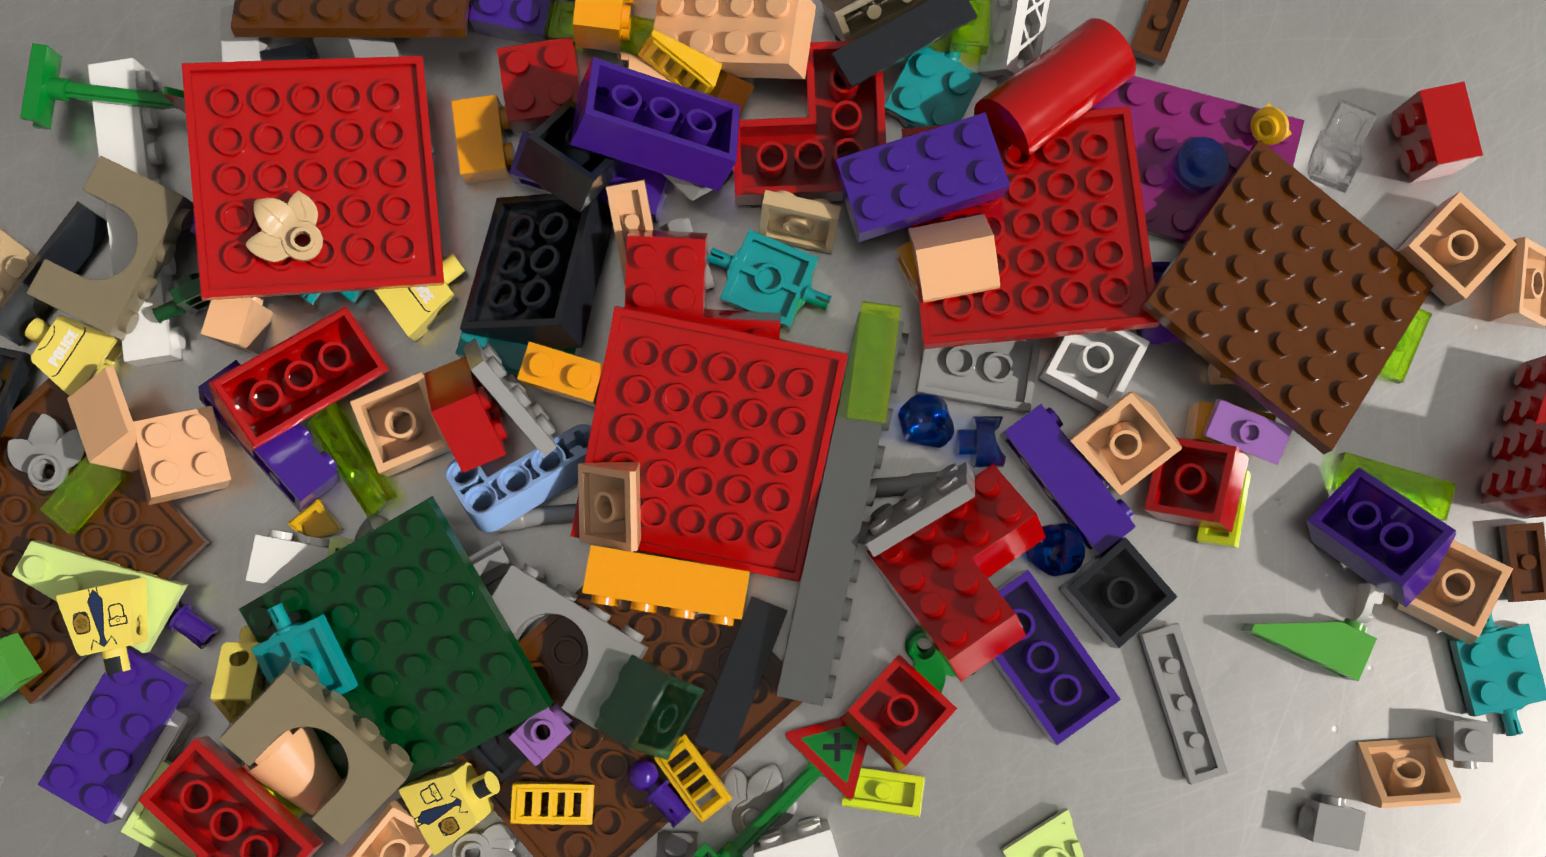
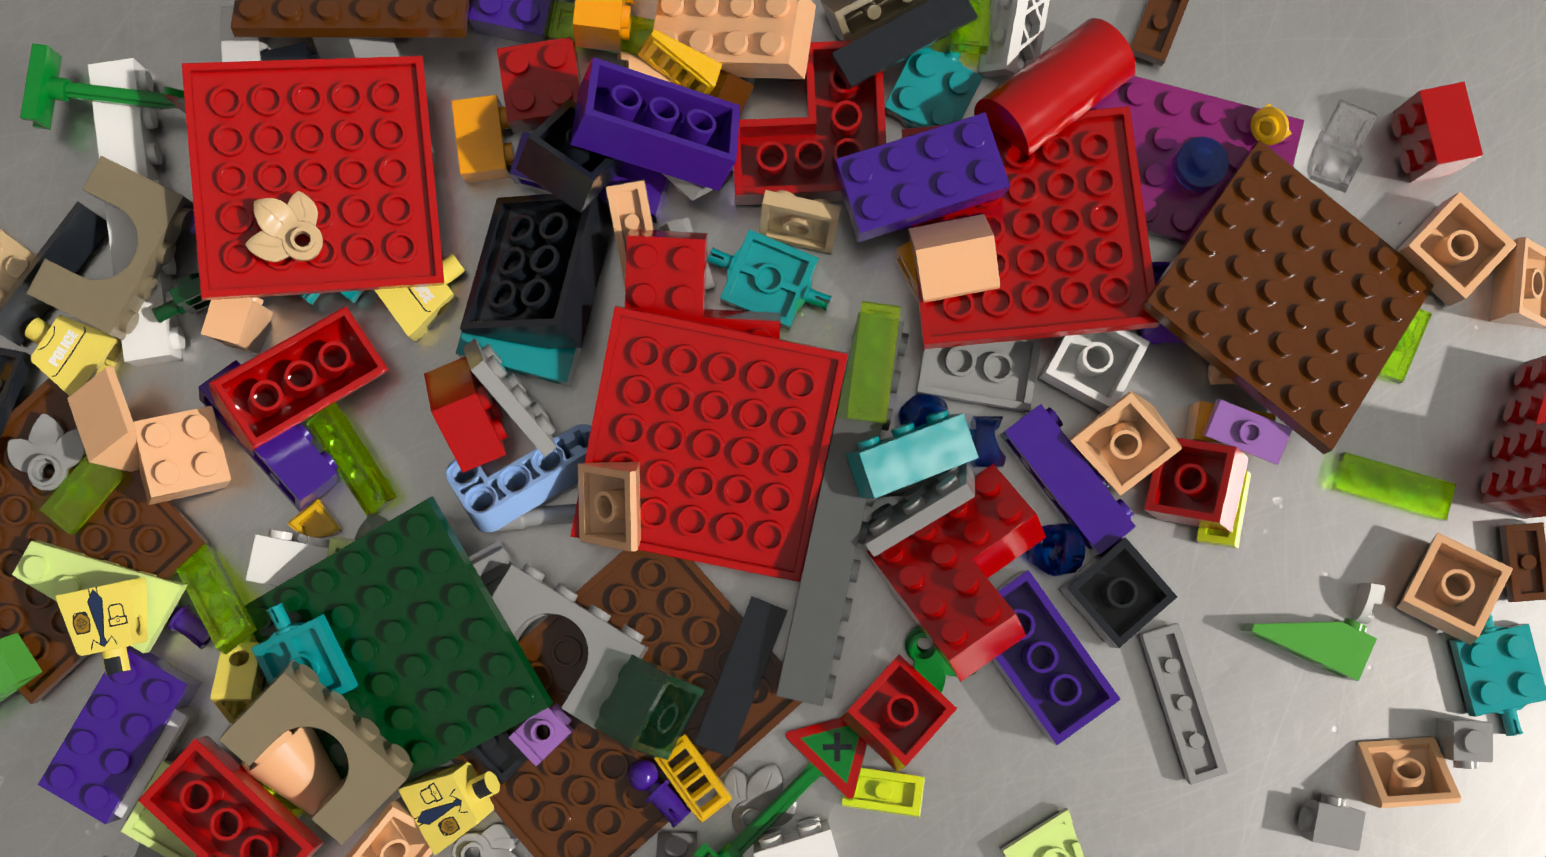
light nougat brick [350,372,451,477] -> none
yellow slope [510,781,595,825] -> none
light orange brick [517,342,603,407] -> none
light orange brick [582,545,750,626] -> none
dark purple slope [1307,467,1456,608] -> none
none -> clear neon green plate [176,544,257,655]
none -> brick [846,409,979,499]

